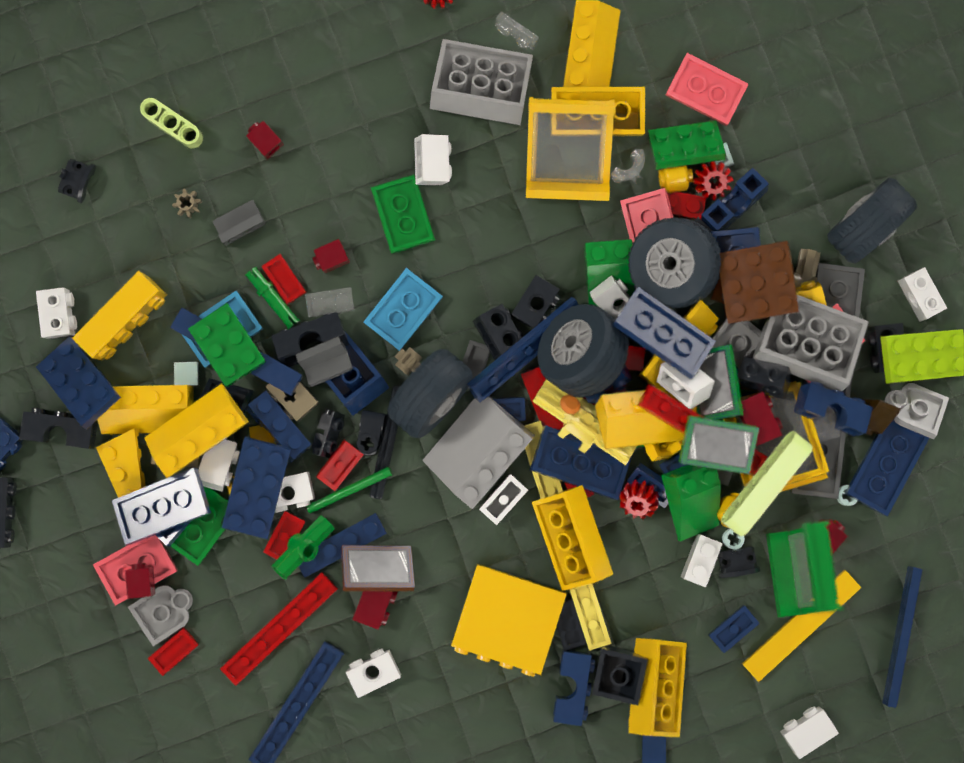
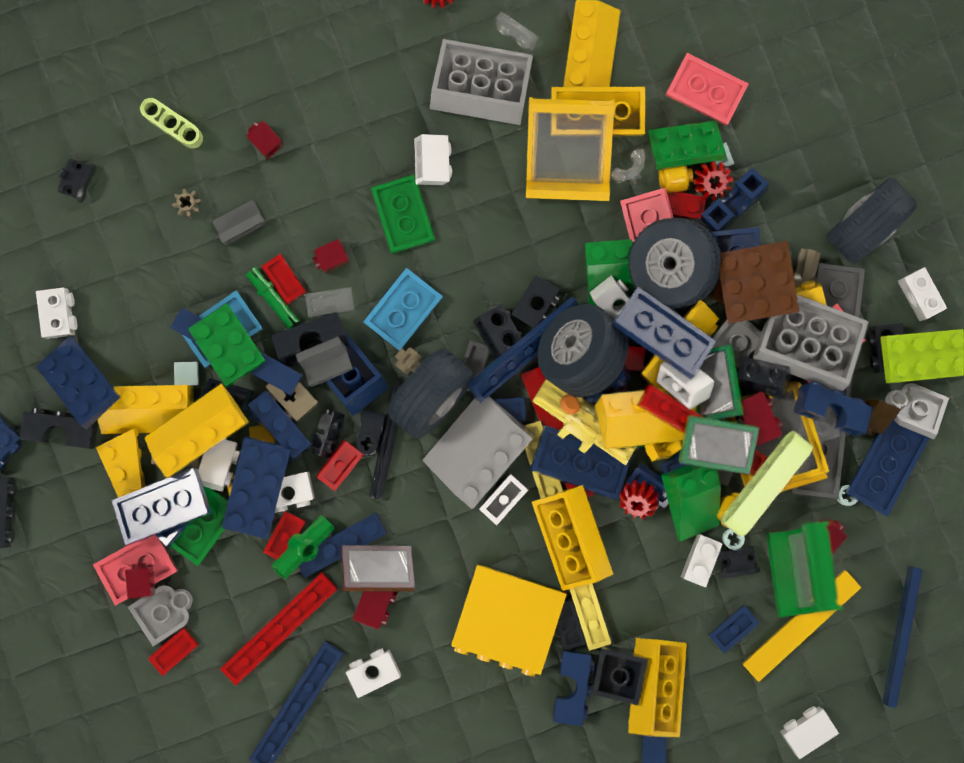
yellow brick [72,271,167,361] -> none
green bar [306,466,393,514] -> none

